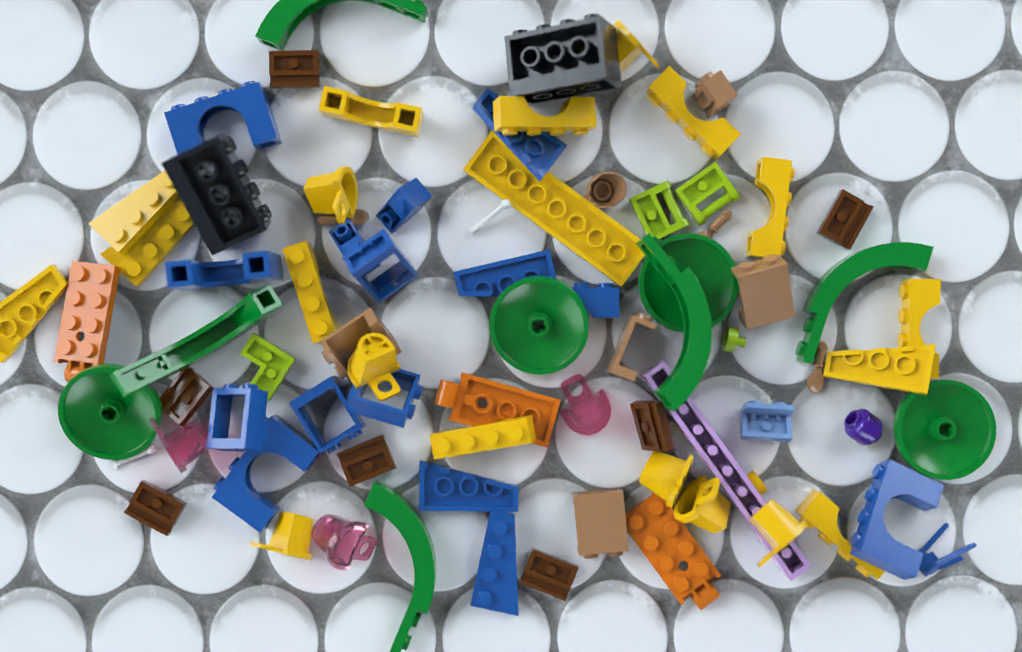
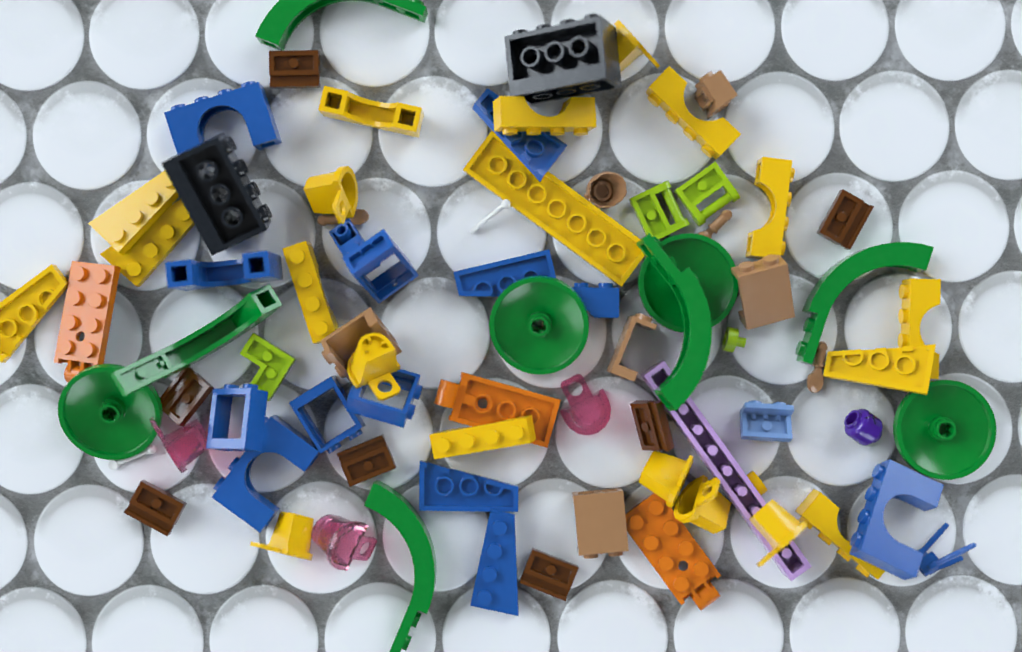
blue slope [376,178,432,234] -> none

